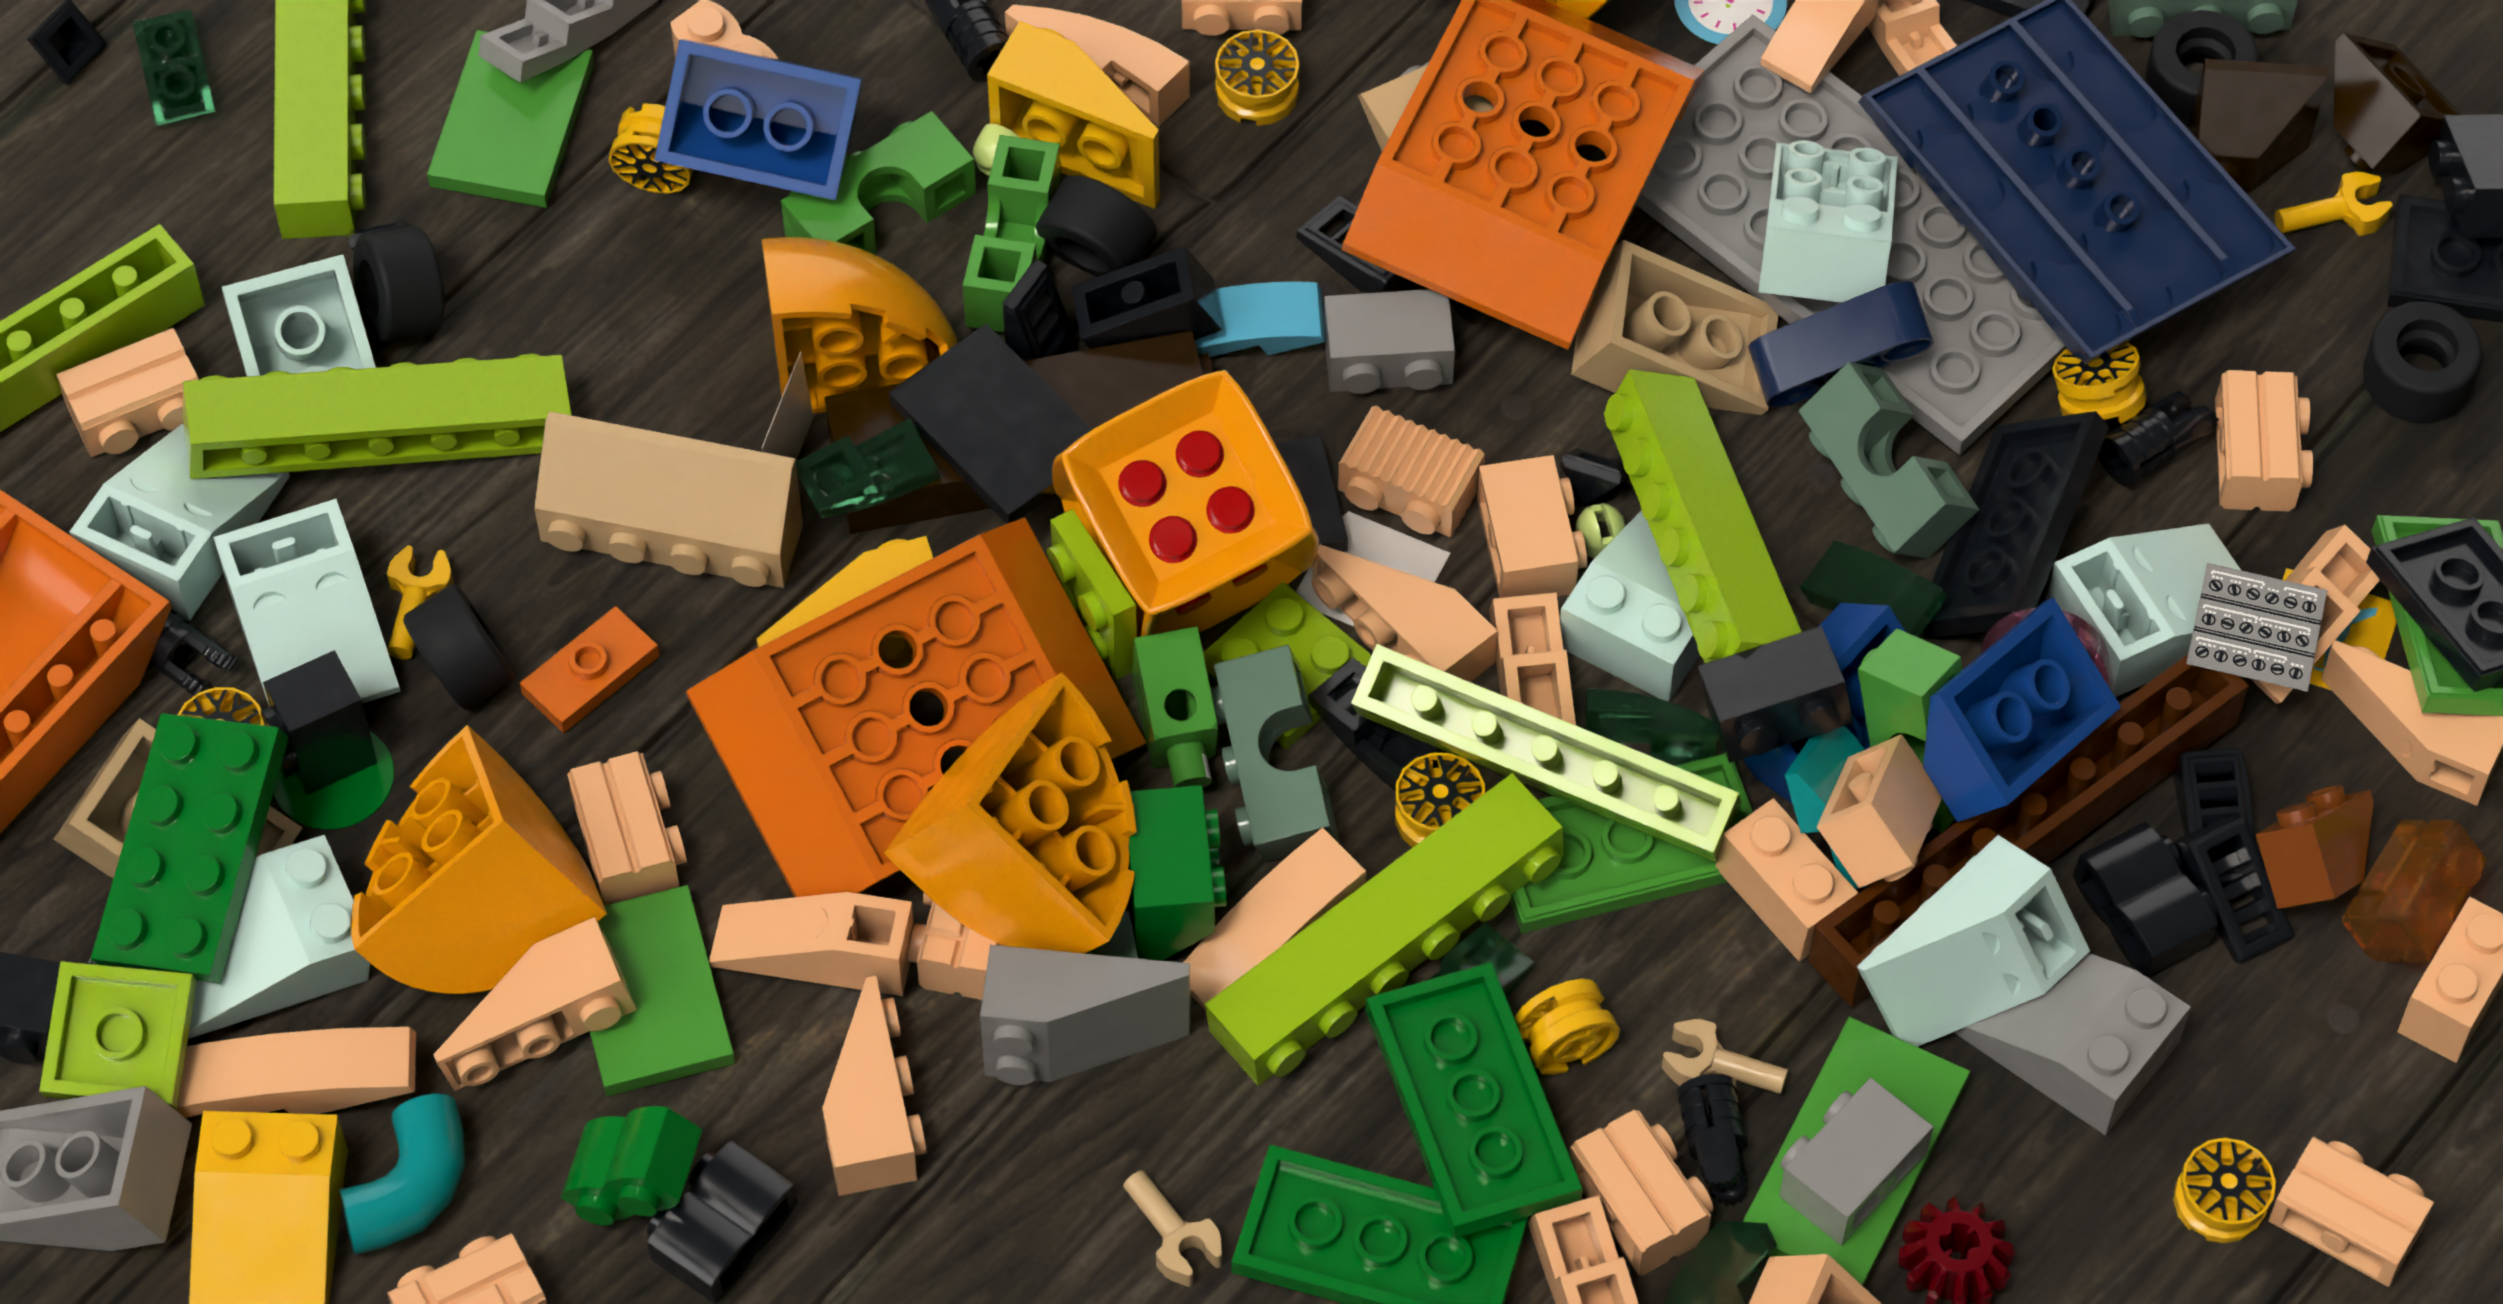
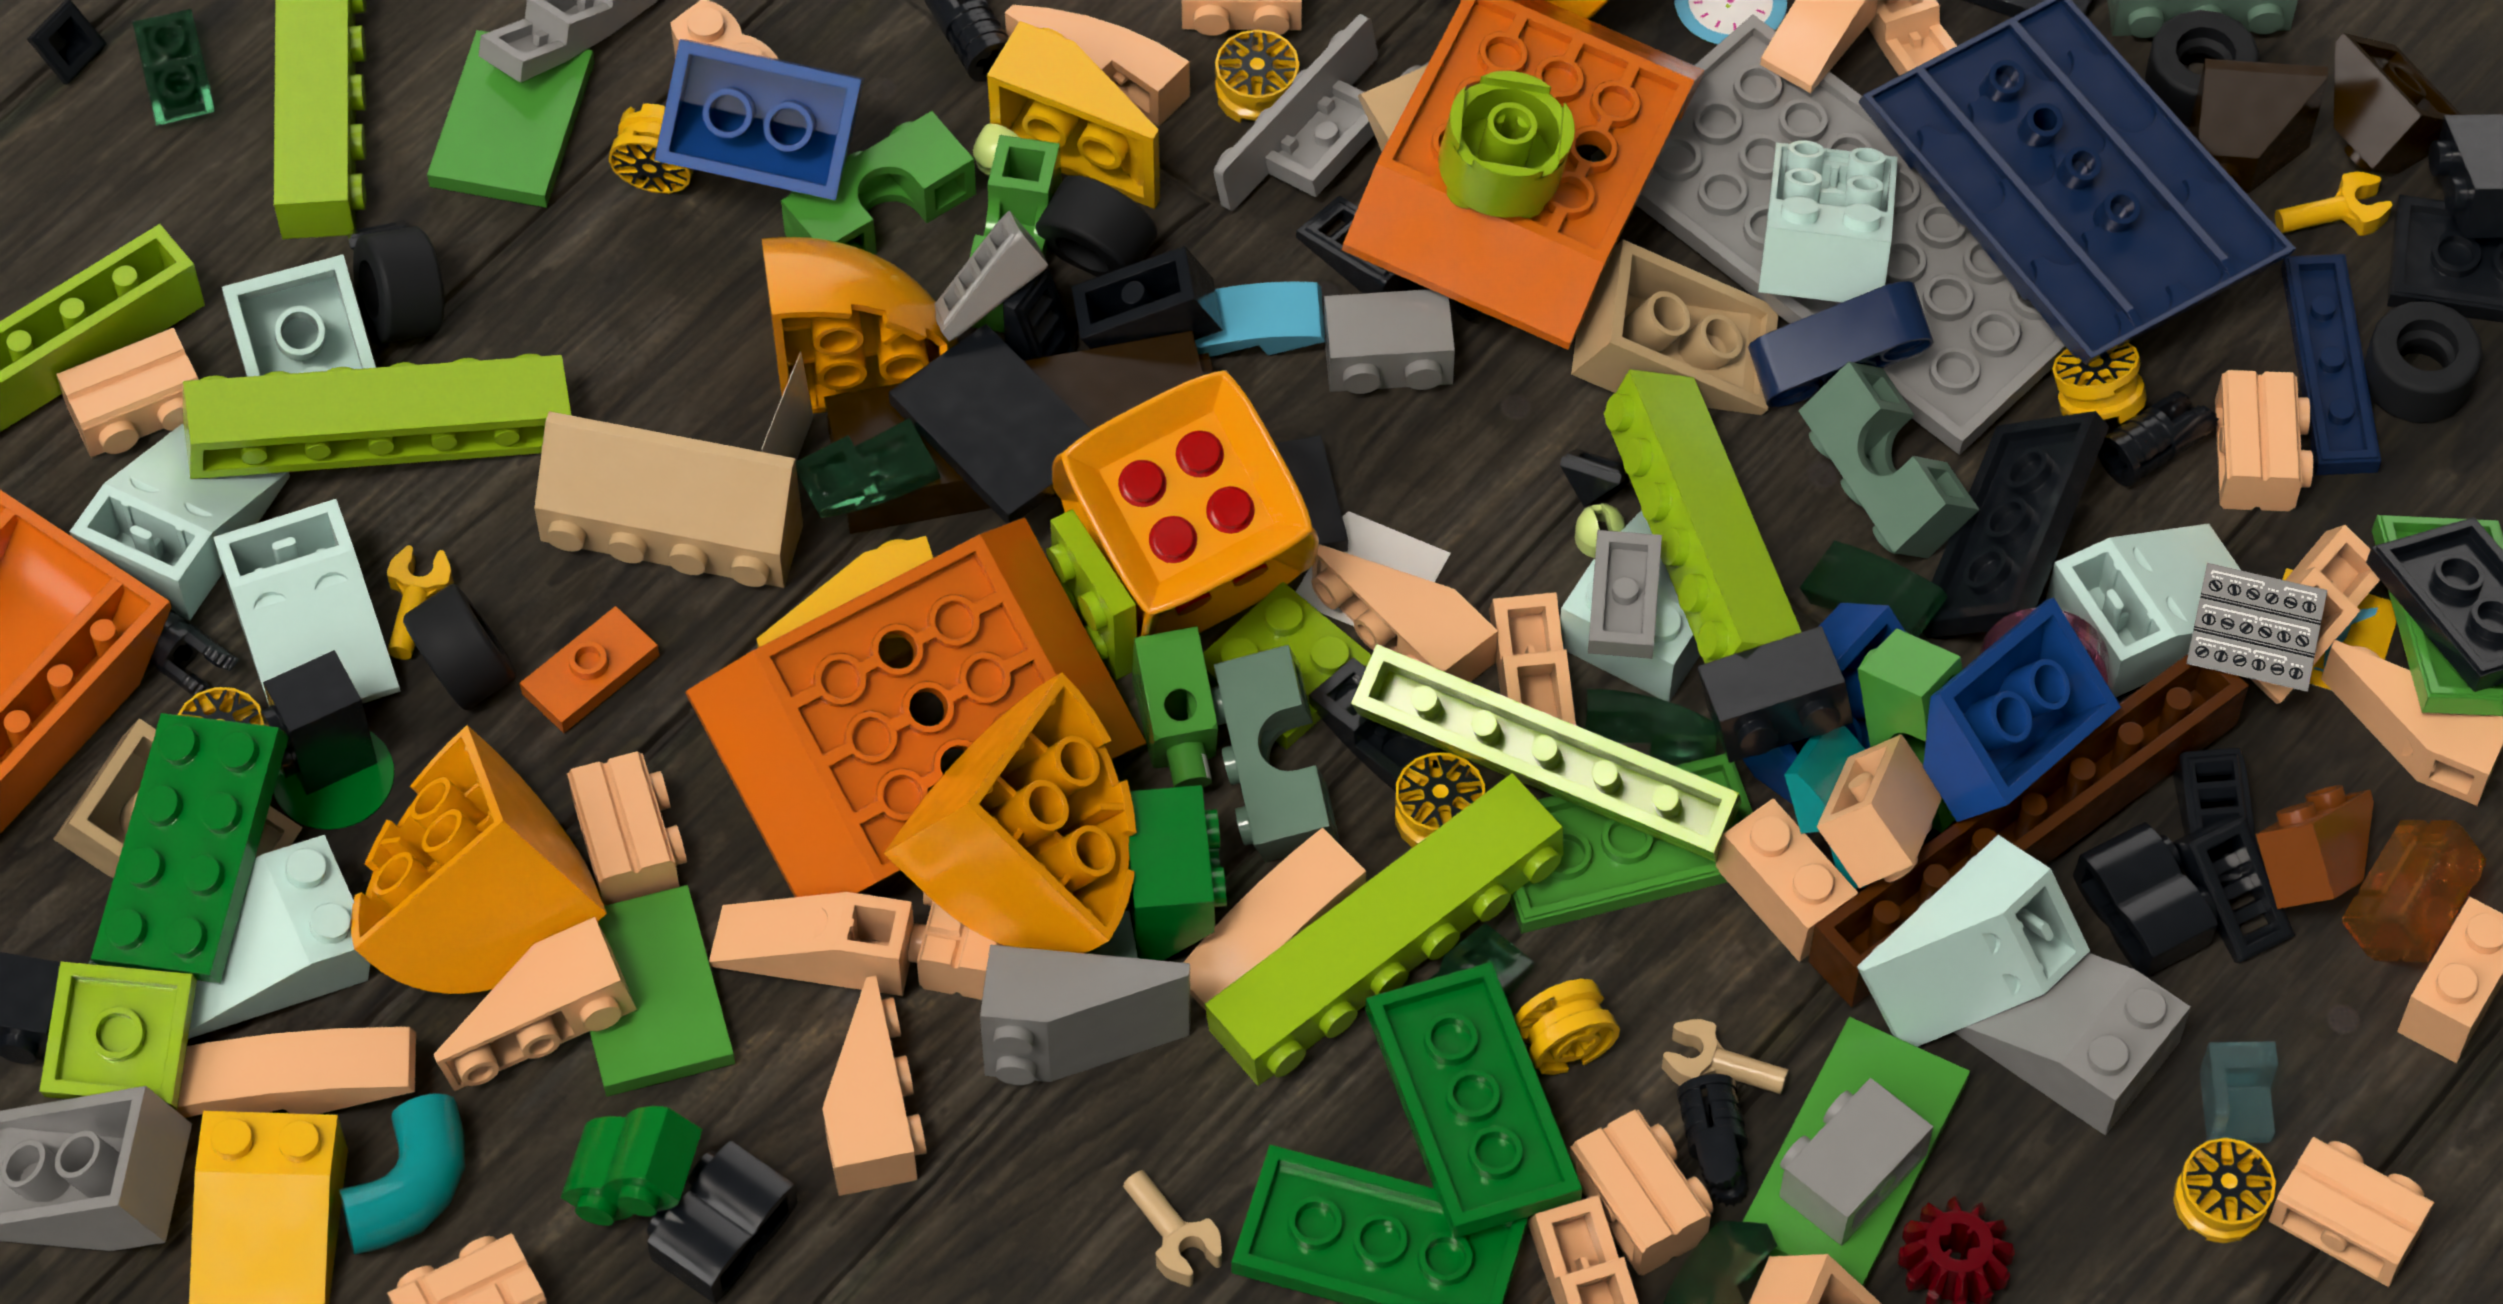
light nougat brick [1338,405,1485,538] -> none
light nougat brick [1477,455,1587,598] -> none
none -> light grey slope [934,210,1048,341]
none -> light grey bracket [1213,14,1378,211]
none -> lime brick [1438,71,1575,218]
none -> light grey plate [1588,530,1662,659]
none -> clear light blue panel [2199,1041,2278,1143]
none -> dark blue tile [2281,254,2381,475]

